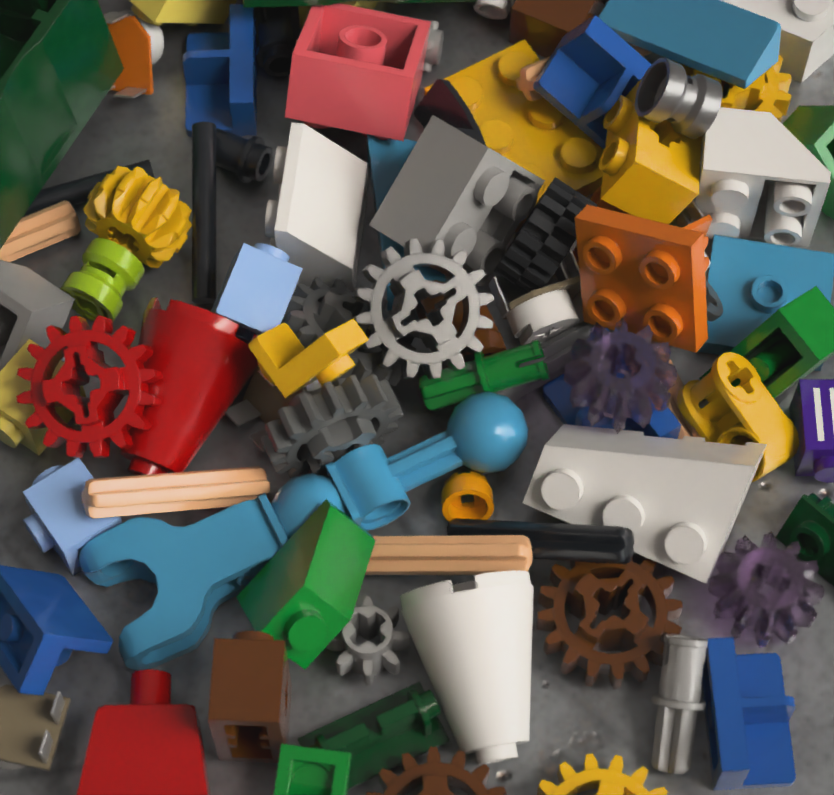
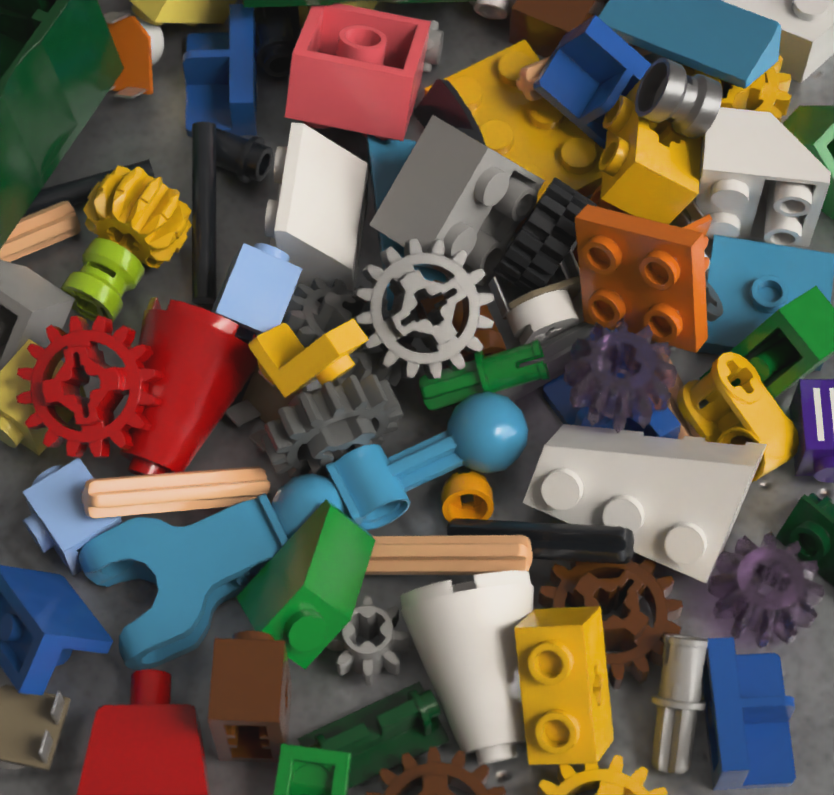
none -> yellow brick [514,606,614,765]

